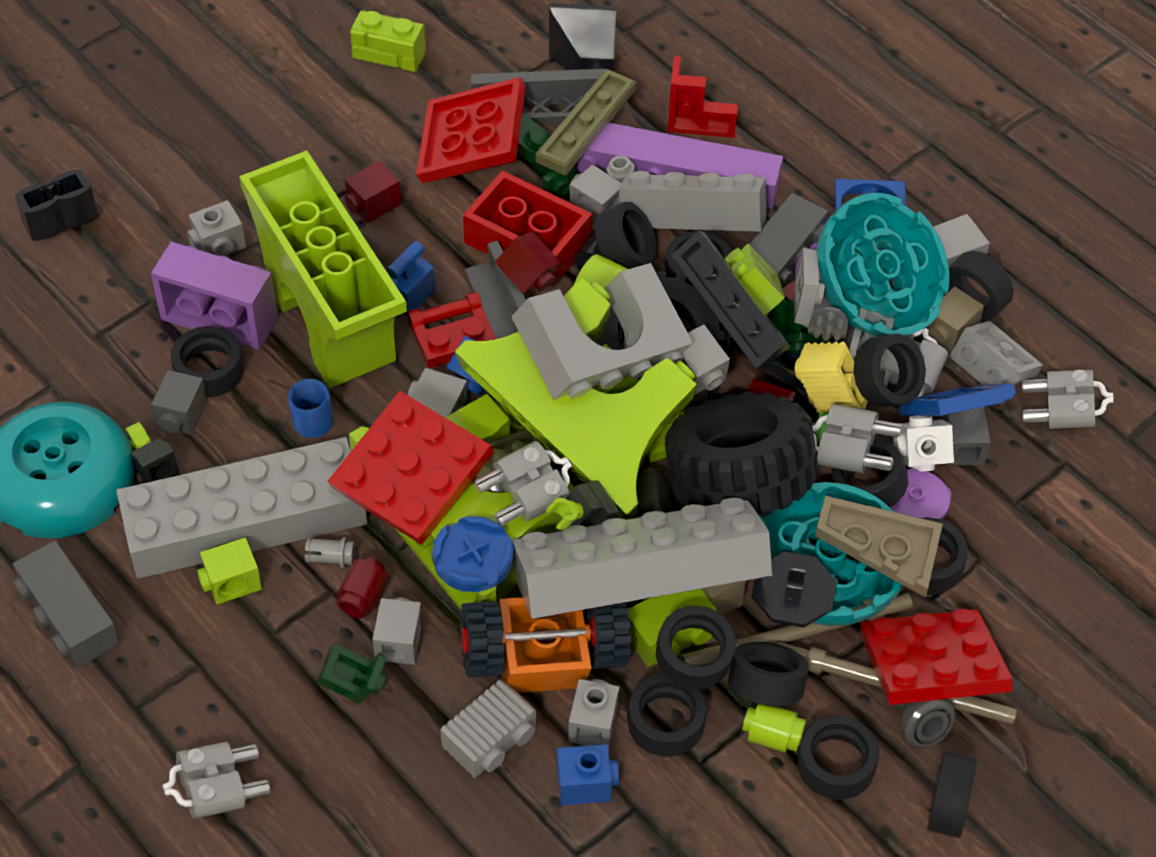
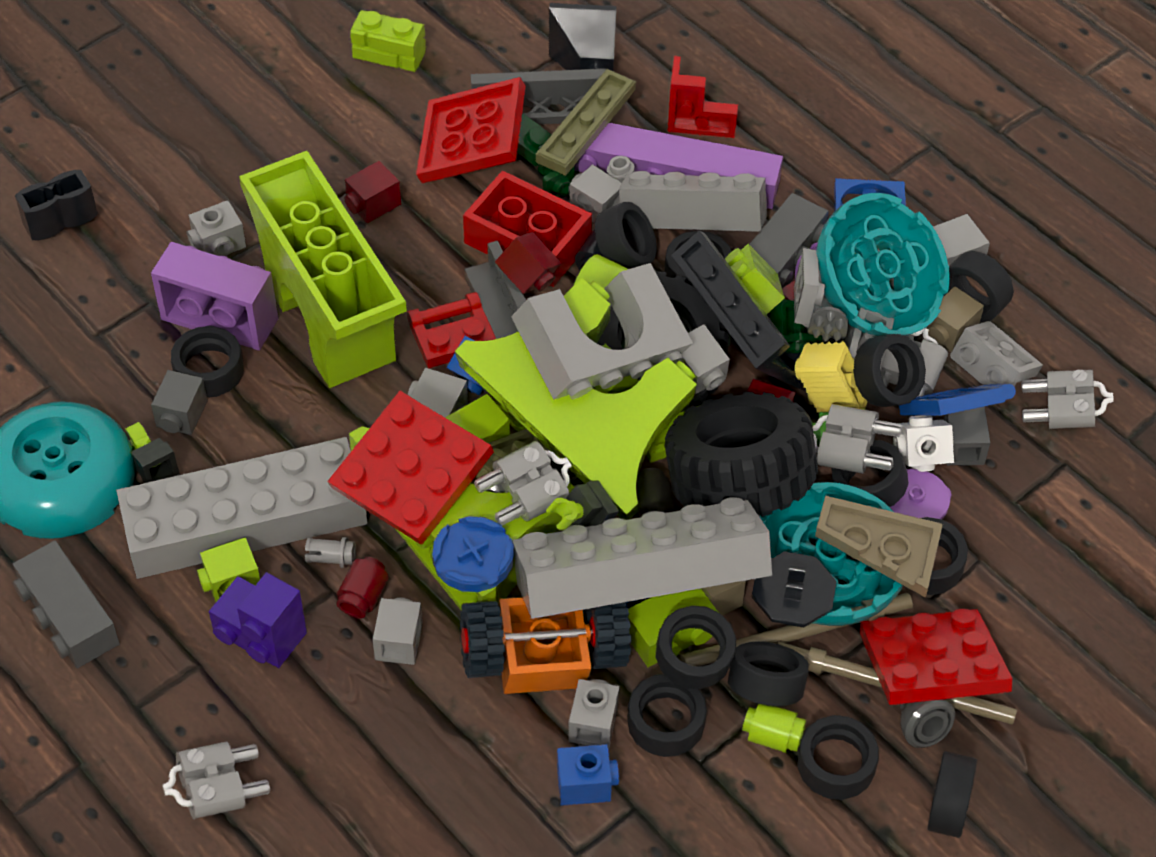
blue piece [288,379,334,438] -> none
dark green bracket [316,643,387,704] -> none
blue brick [386,241,435,316] -> none
light grey brick [441,679,536,778] -> none
none -> dark purple brick [209,572,307,668]

